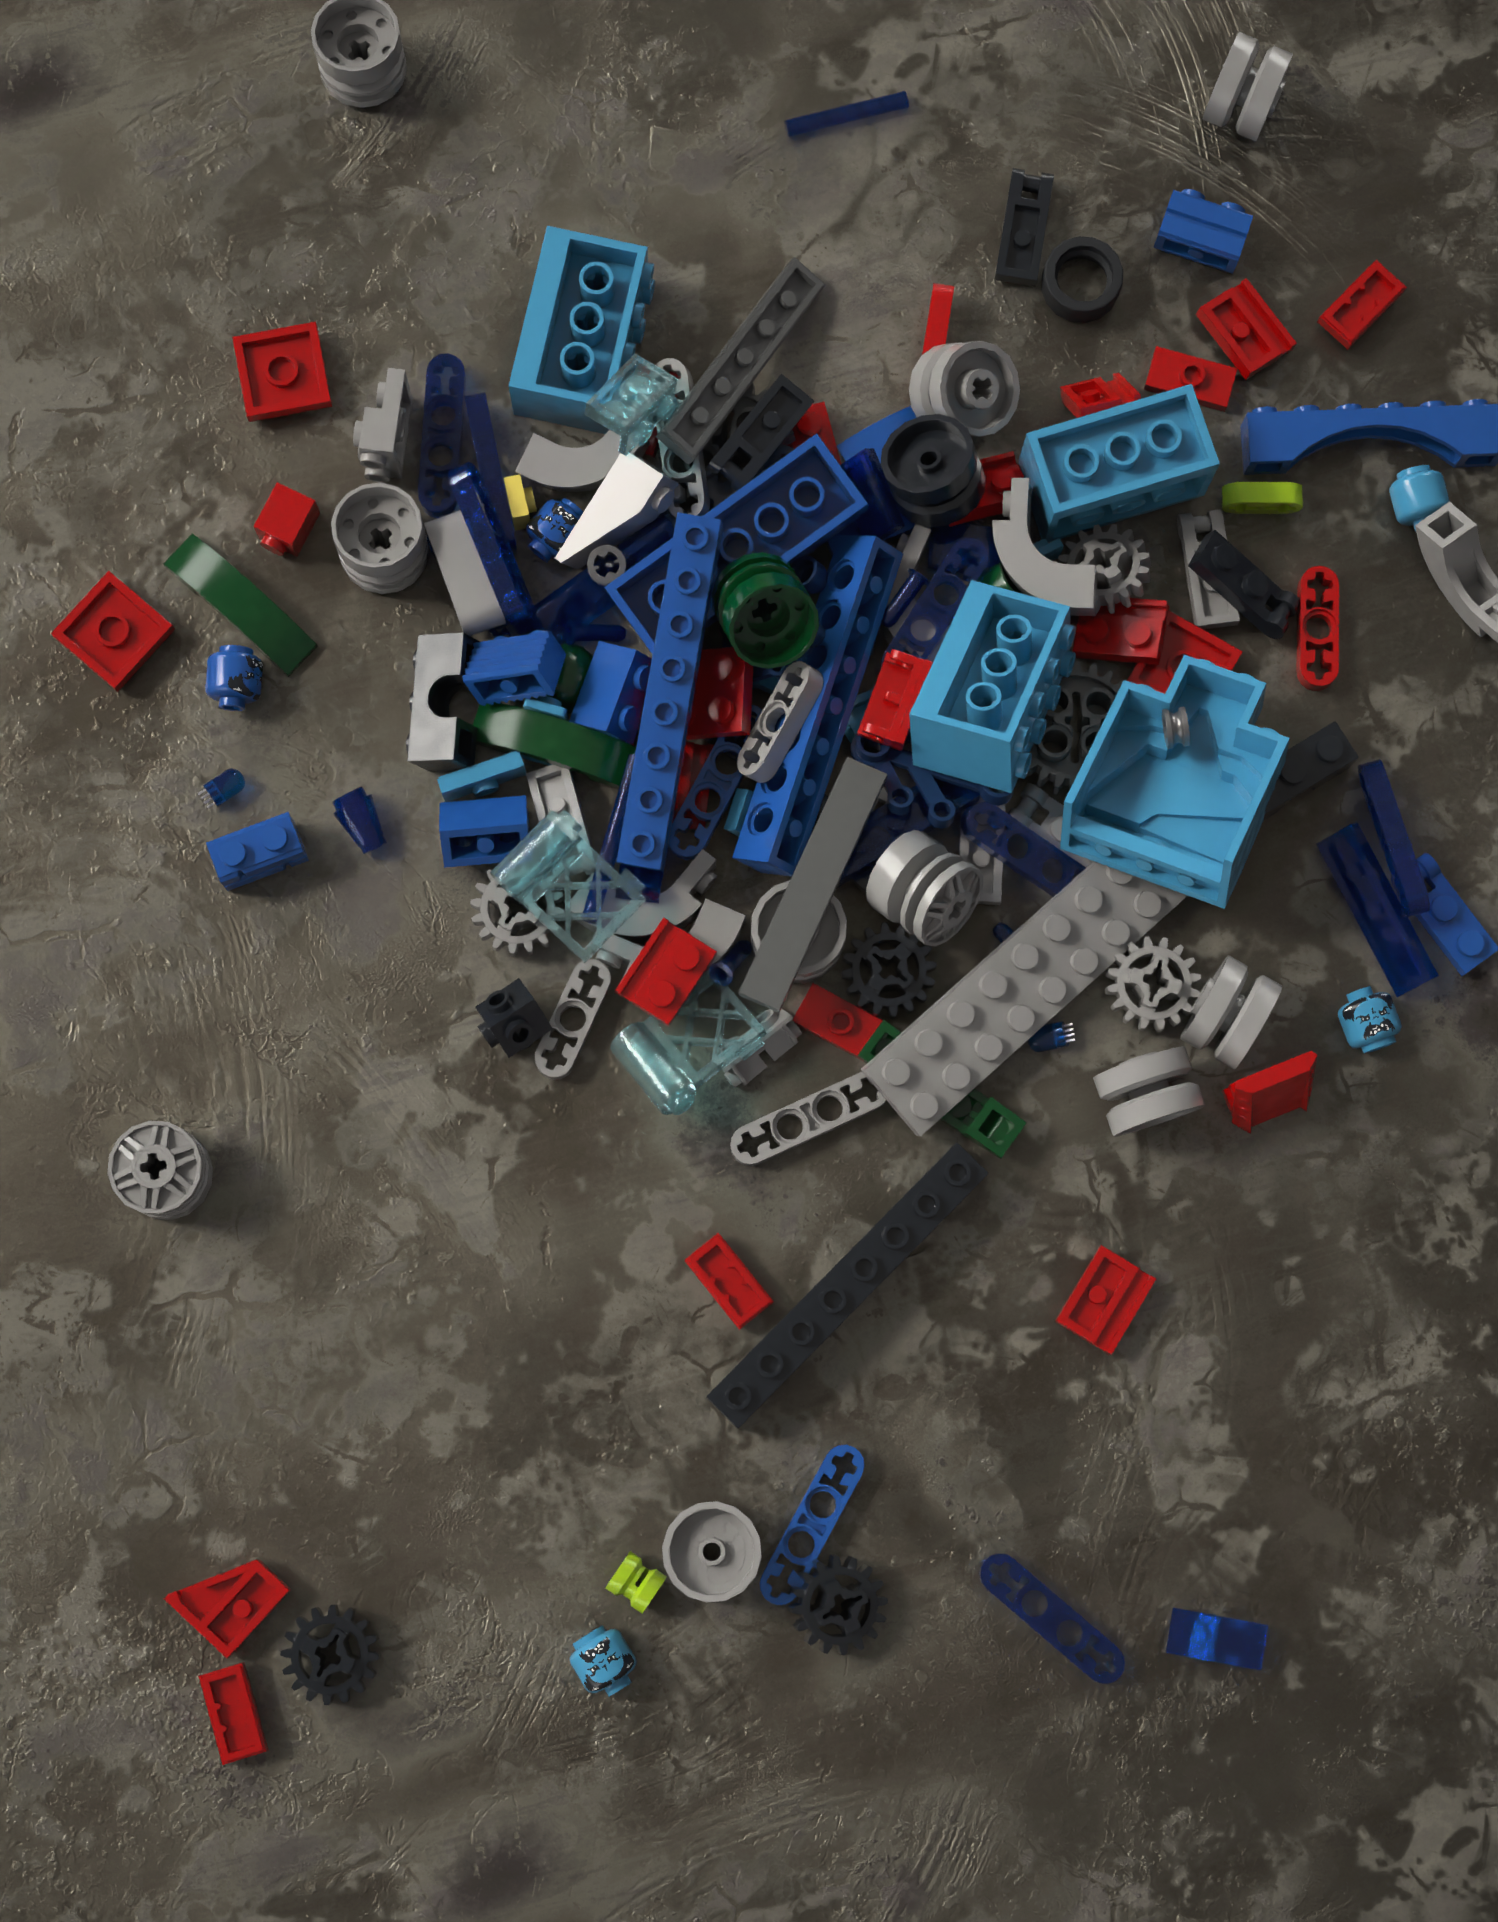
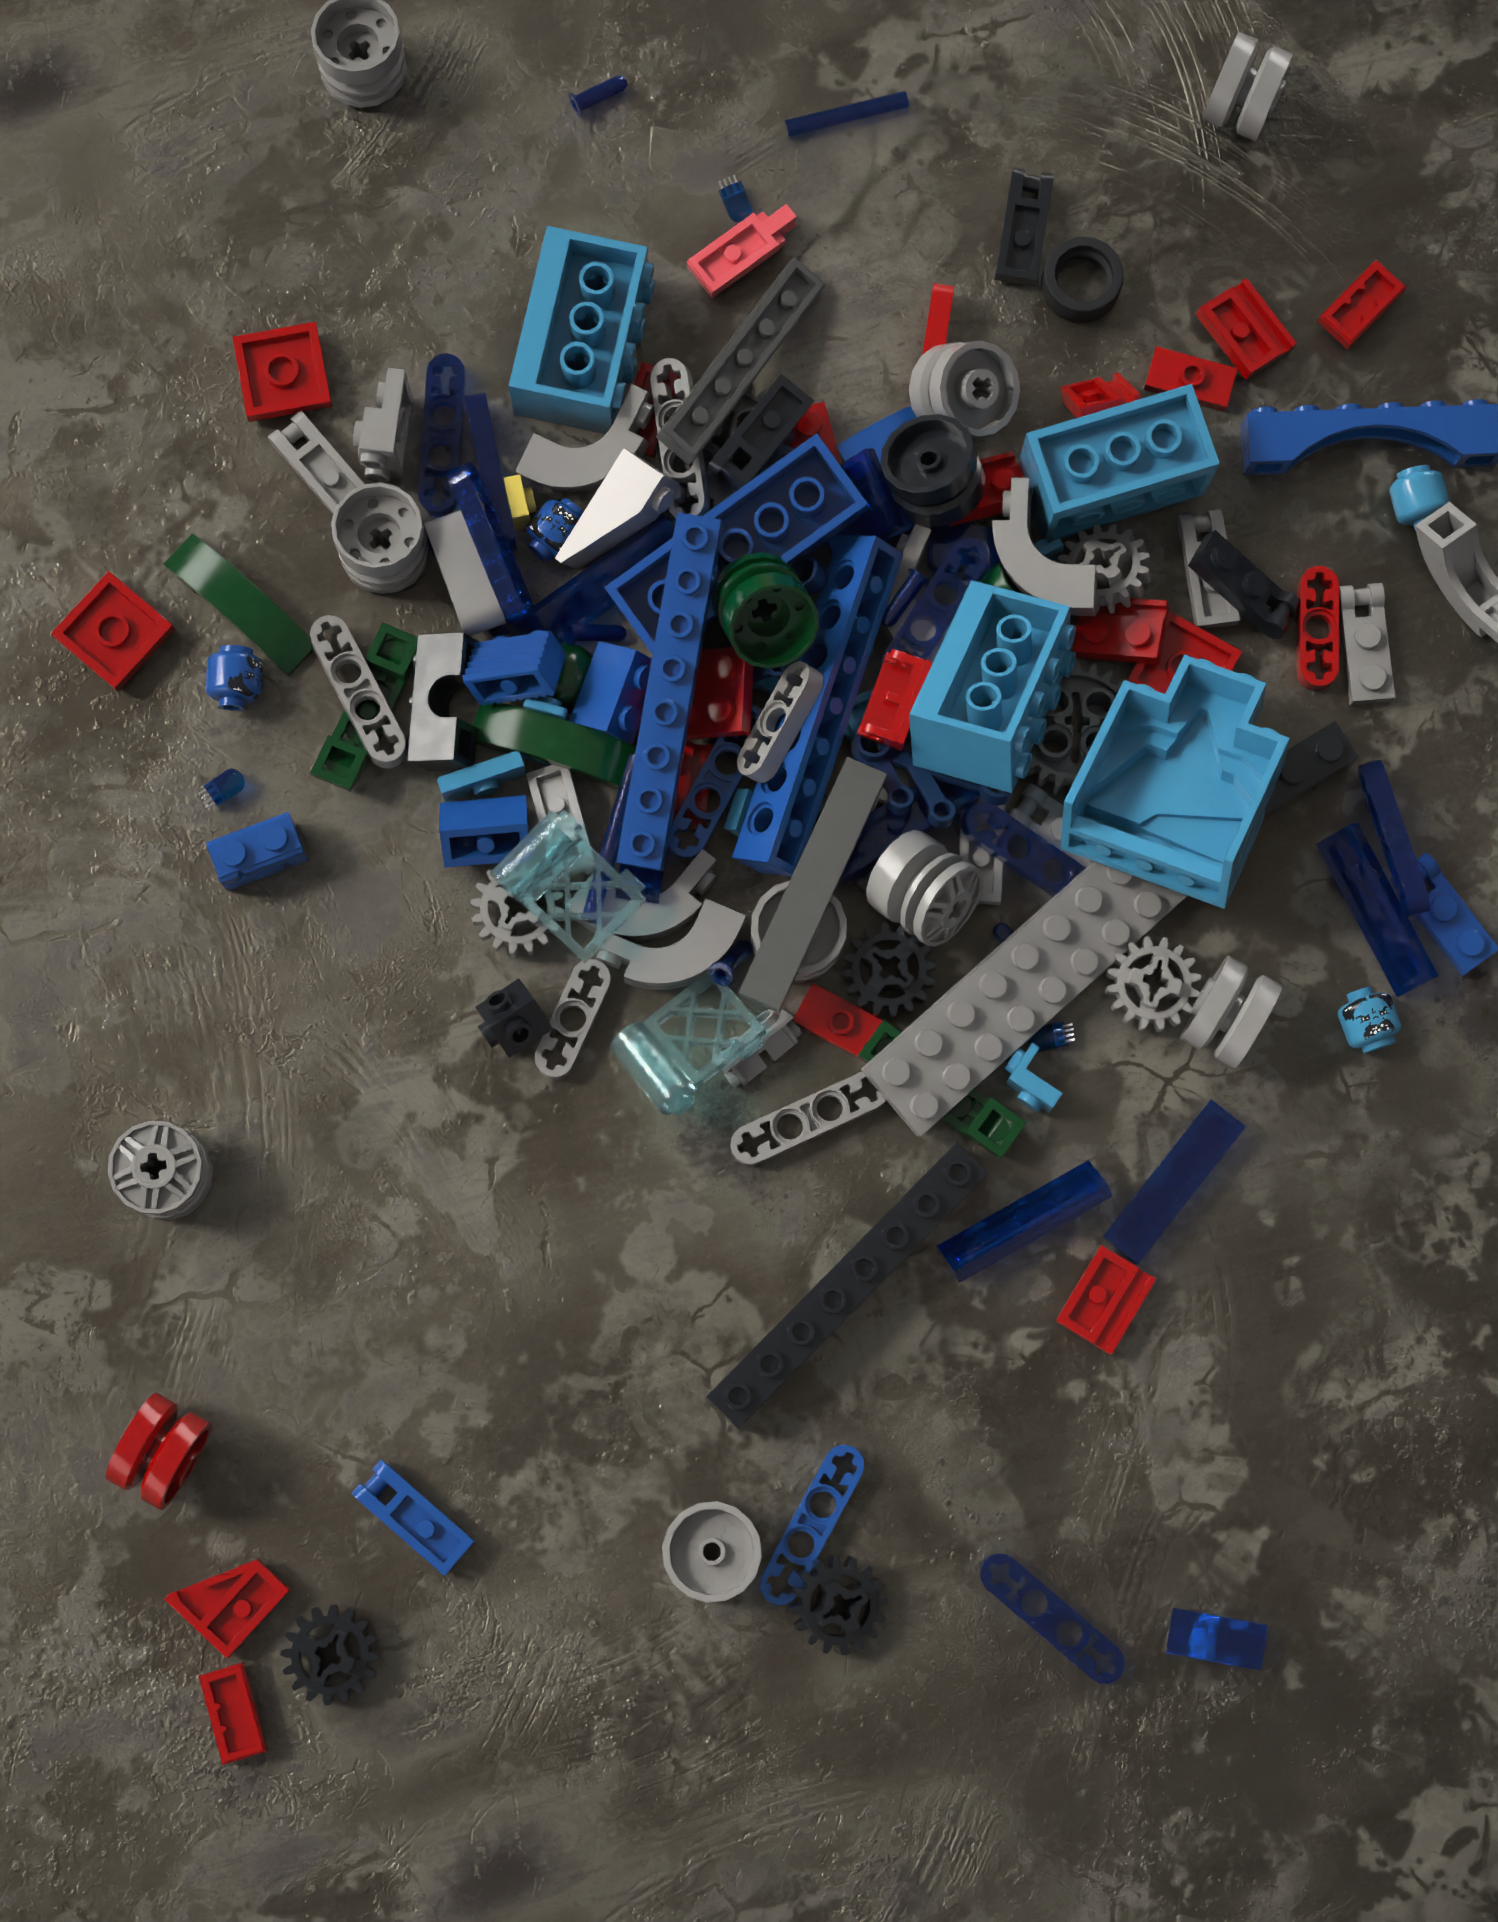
red brick [253,482,320,557] -> none
clear blue cone [332,787,387,854] -> none
dark azure head [569,1625,637,1697] -> none
clear light blue bracket [585,354,678,456] -> none
flat silver bush [587,545,626,586] -> none
lime wheel [605,1551,667,1614] -> none
red plate [615,917,717,1027] -> none
red plate [684,1232,774,1330] -> none
light grey wheel [1093,1046,1206,1137] -> none
blue brick [1153,189,1253,274] -> none
flat silver bush [1162,707,1190,749] -> none
lime beam [1222,482,1303,514] -> none
red slope [1222,1050,1317,1134] -> none
none -> red wheel [105,1393,213,1510]
none -> light grey plate [267,411,365,515]
none -> light grey beam [310,615,407,769]
none -> dark green slope [310,622,418,792]
none -> blue plate [352,1459,475,1576]
none -> clear blue piece [568,75,628,117]
none -> coral hinge [687,204,797,299]
none -> clear blue piece [718,174,752,223]
none -> clear blue plate [937,1160,1113,1283]
none -> dark azure bracket [1004,1043,1063,1113]
none -> clear blue plate [1102,1099,1246,1265]
none -> light grey plate [1339,583,1395,705]

